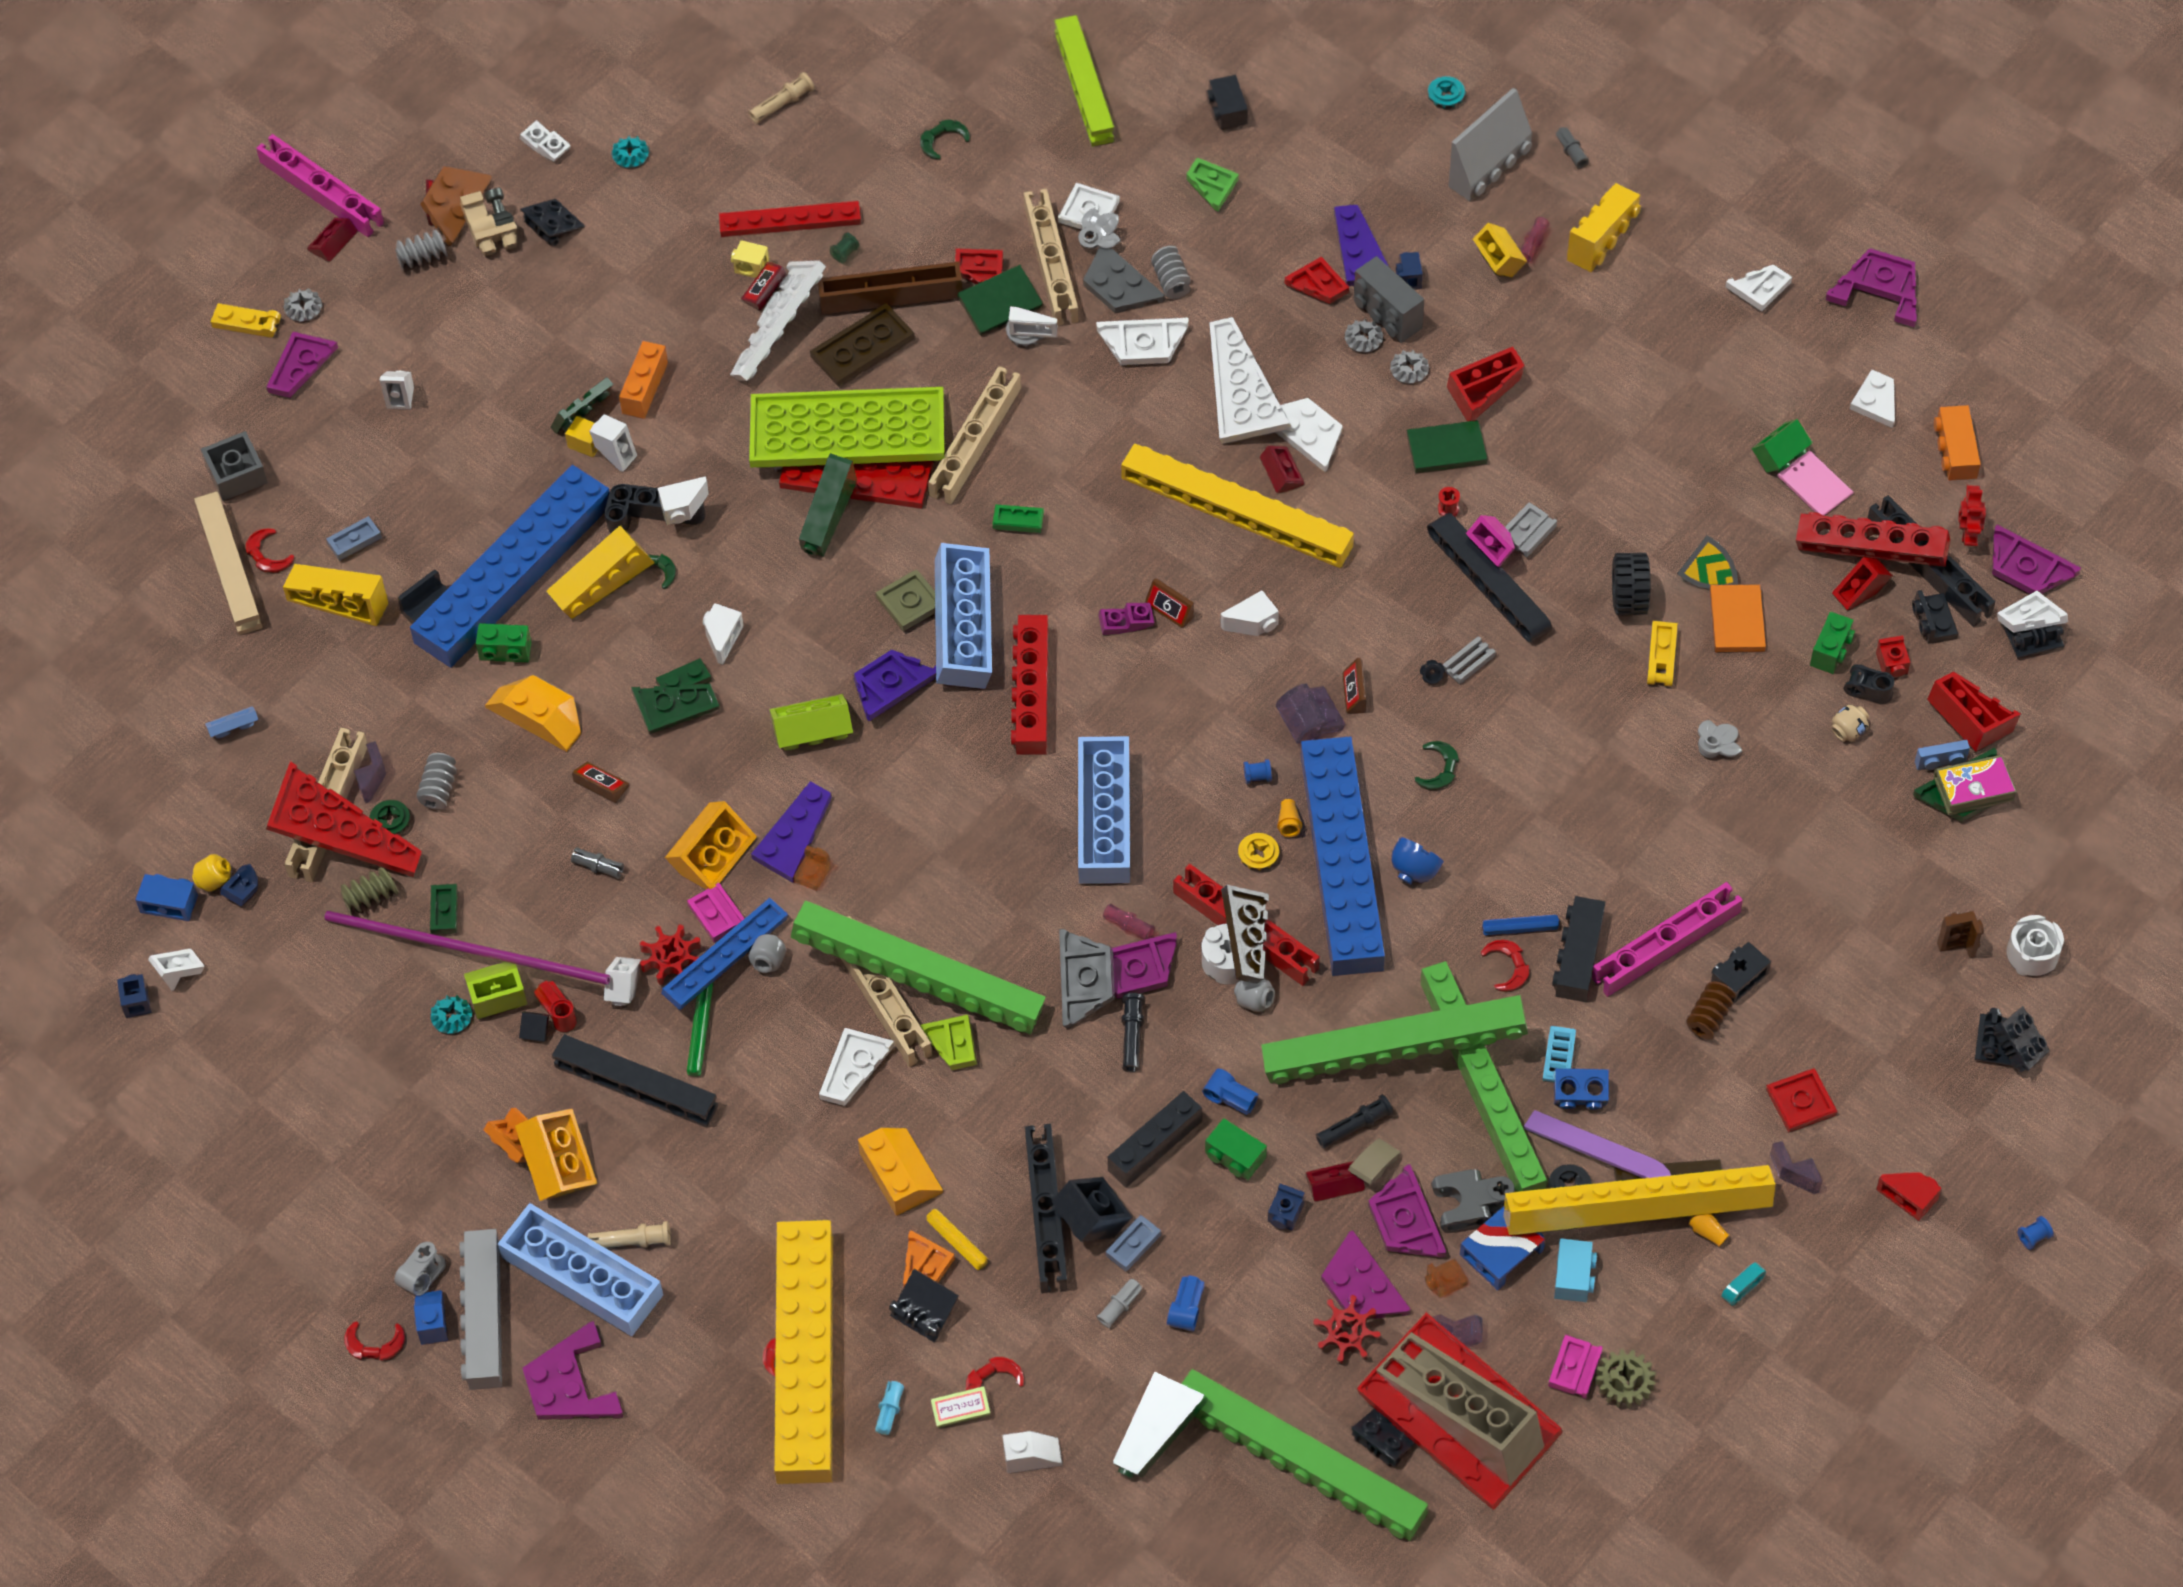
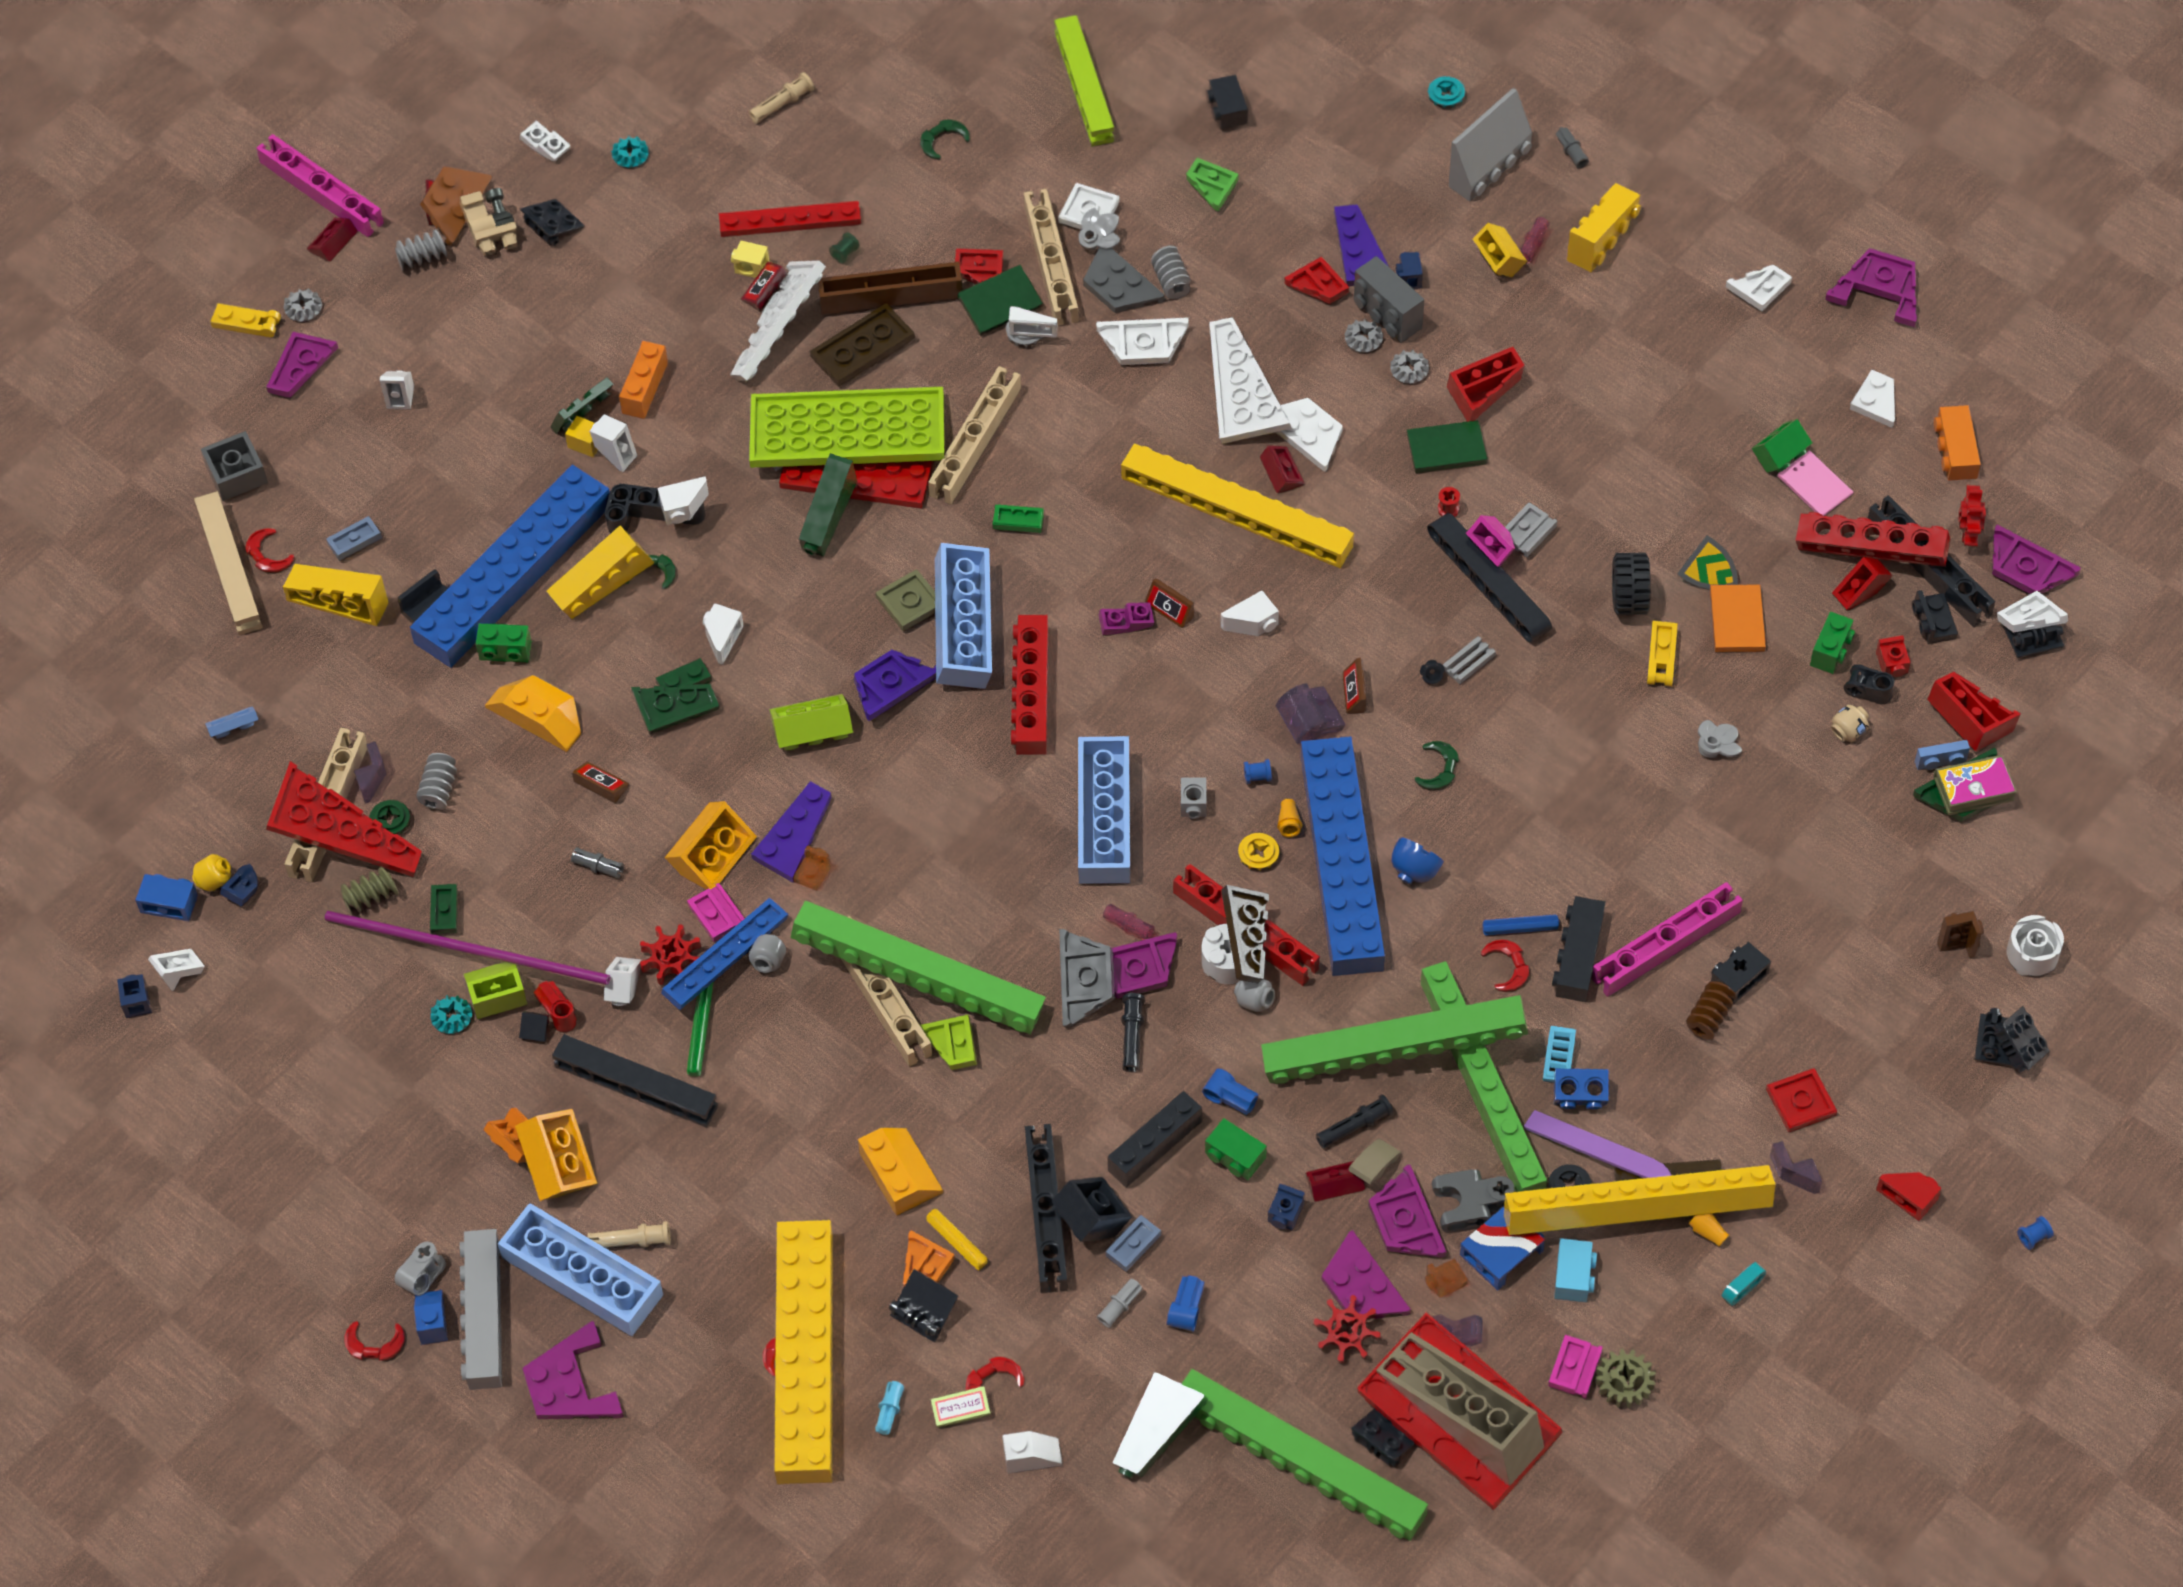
white wing [819,1028,895,1106] -> none
none -> light grey brick [1181,778,1206,819]

